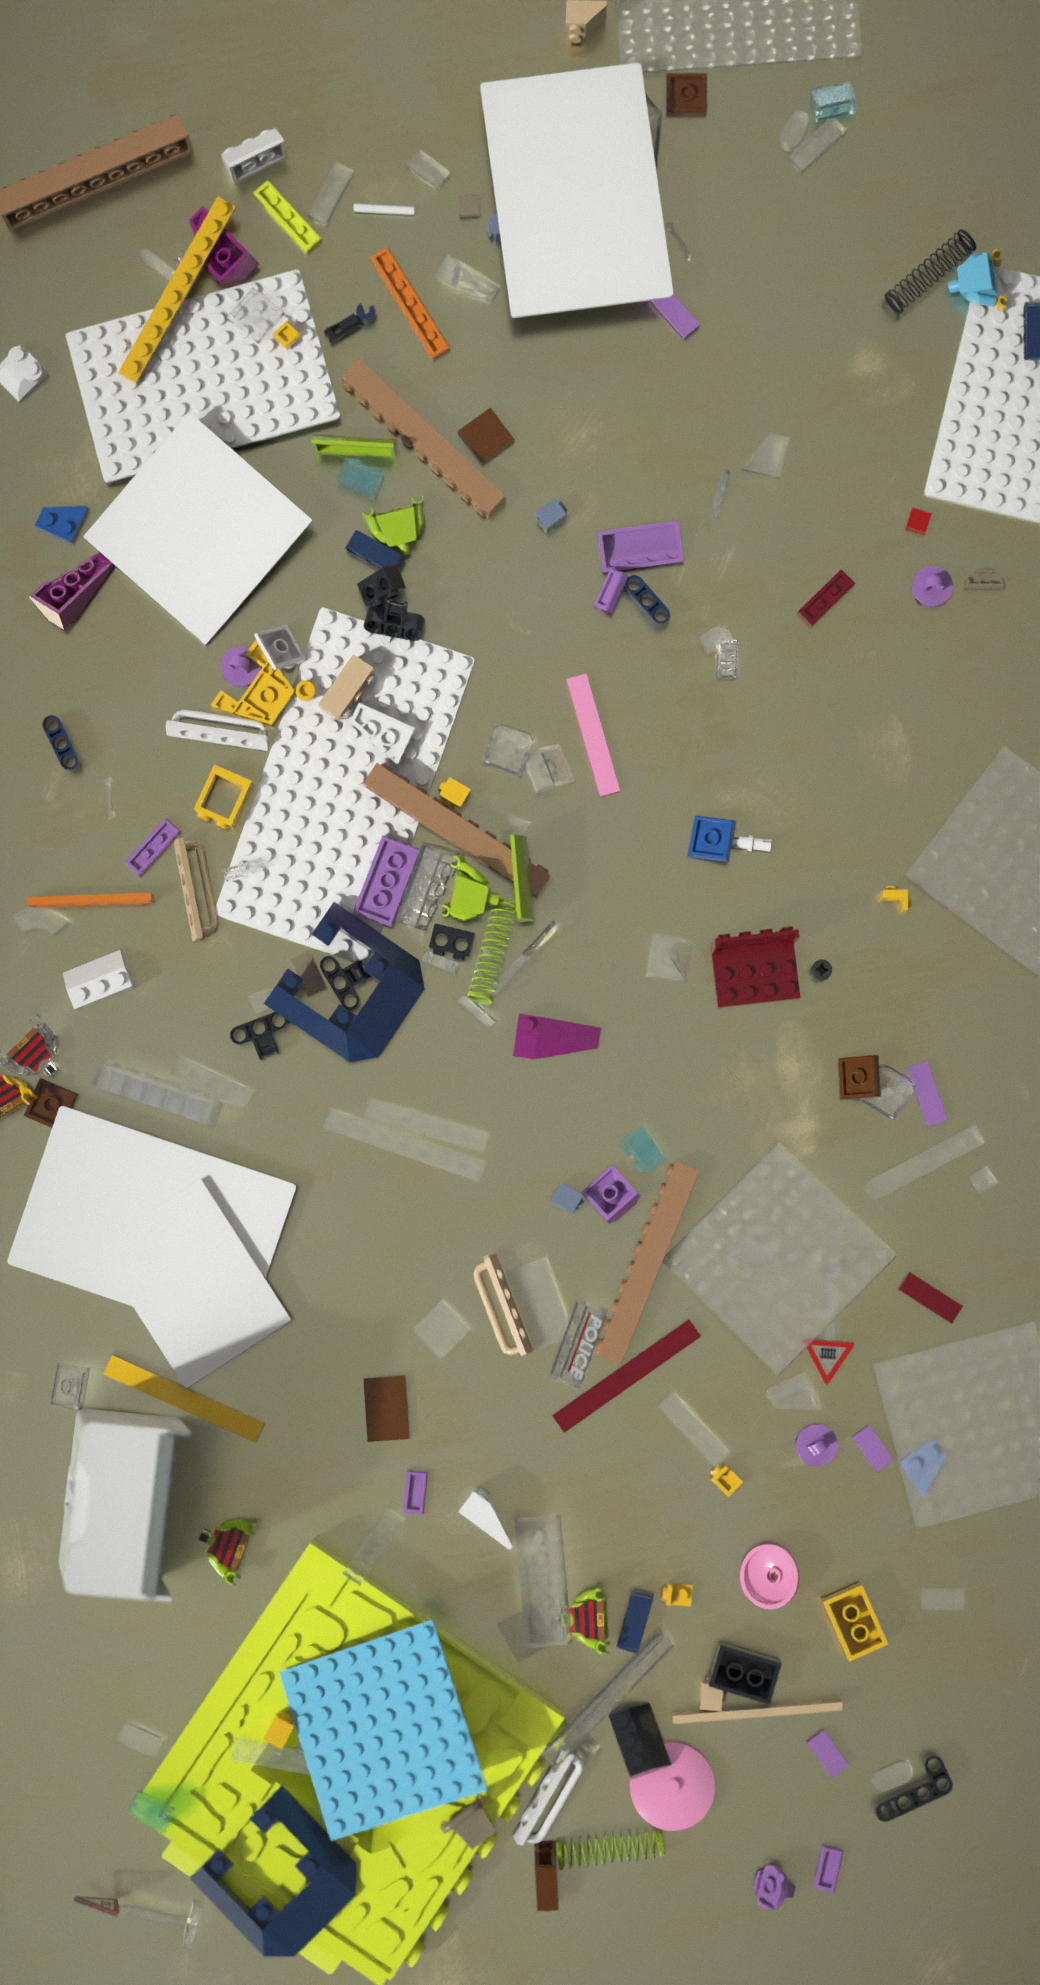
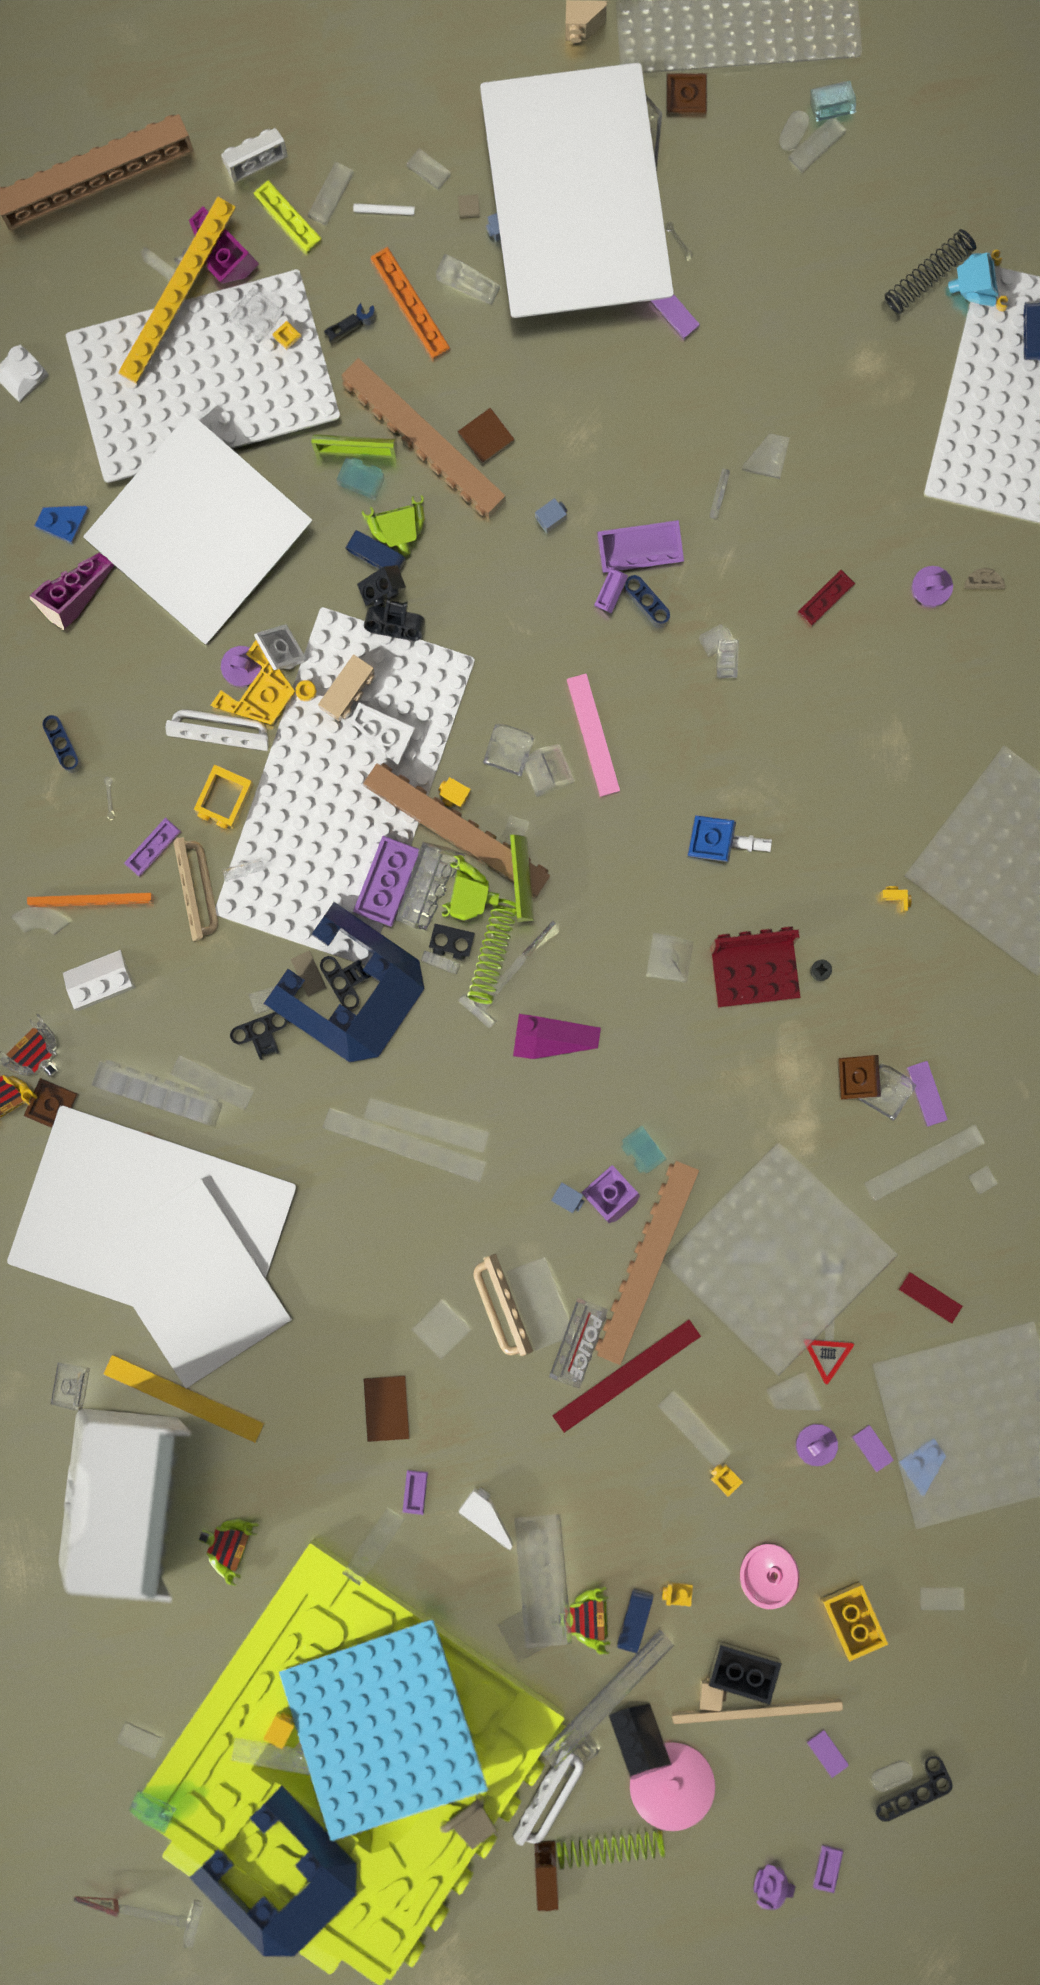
red tile [906,507,932,534] -> none

